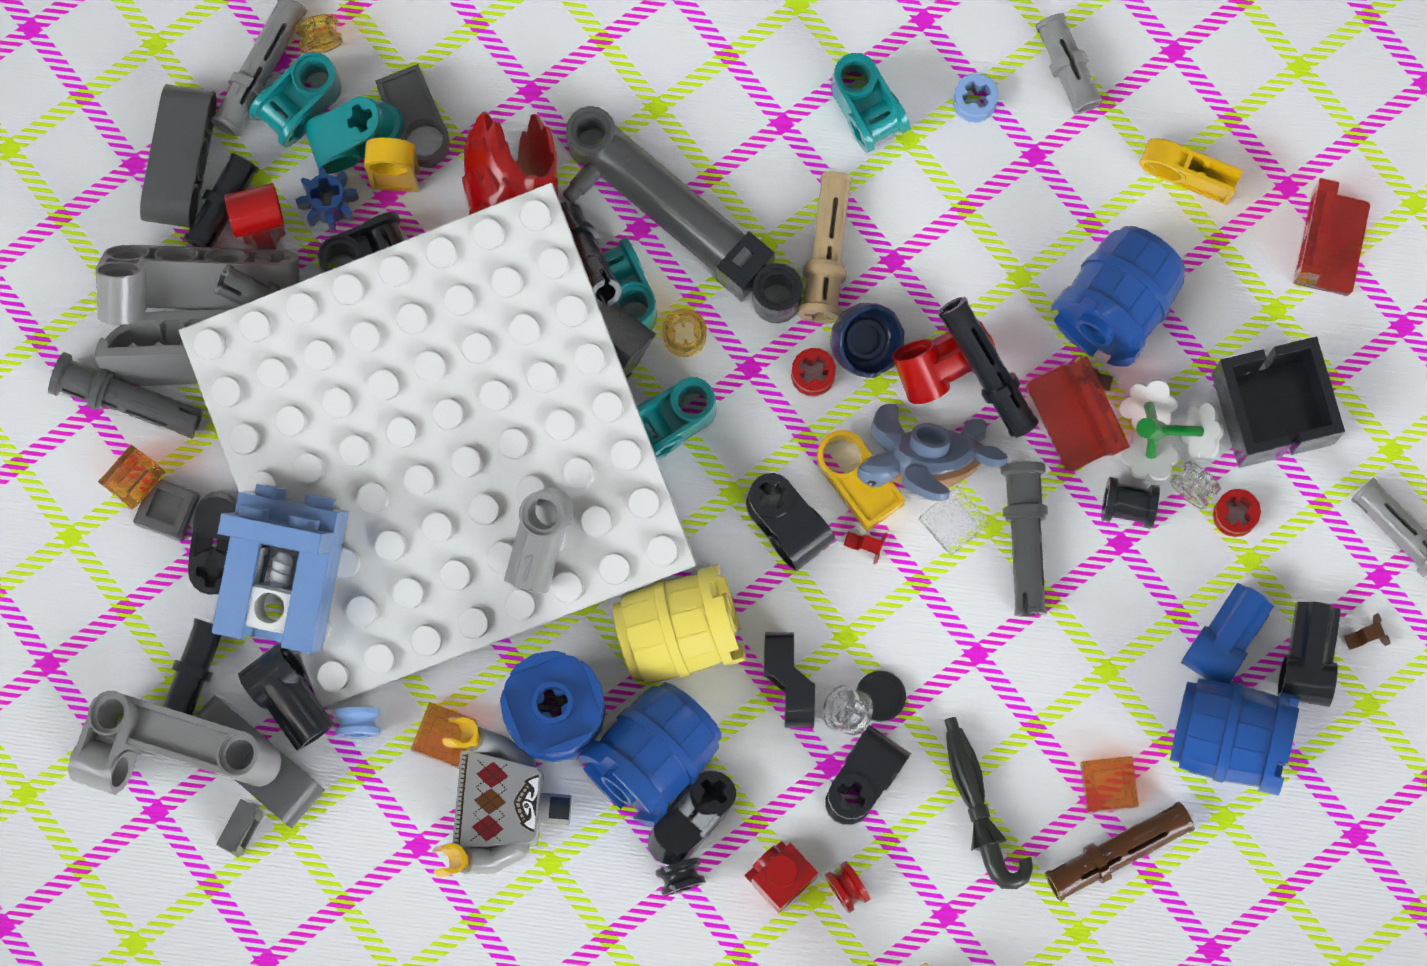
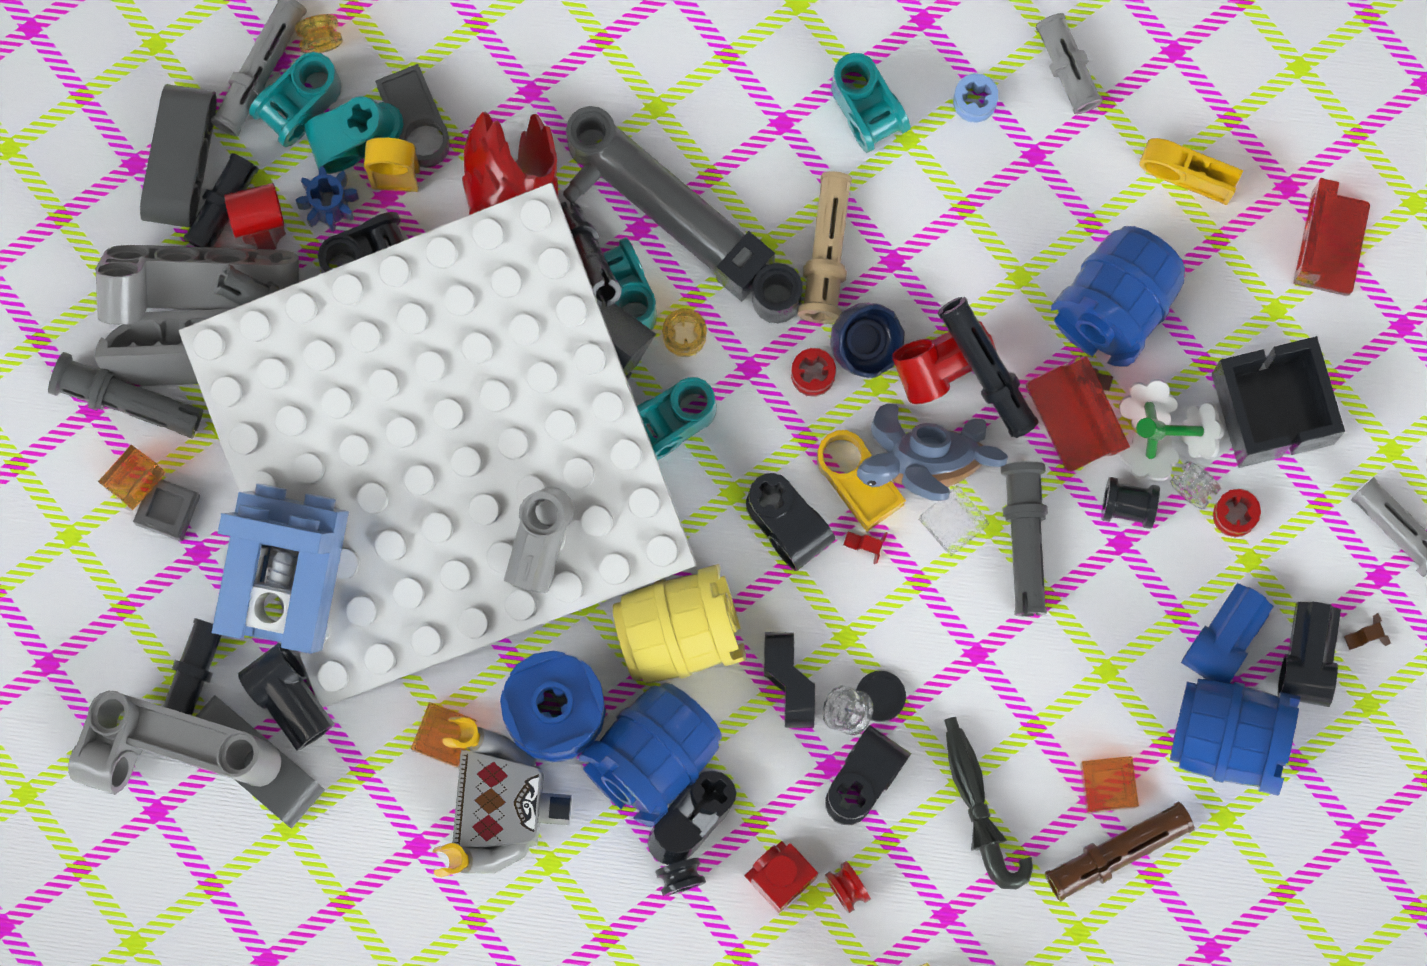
black piece [188,491,237,595] -> none
flat silver tile [216,799,263,858] -> none
light blue bush [335,707,380,738] -> none

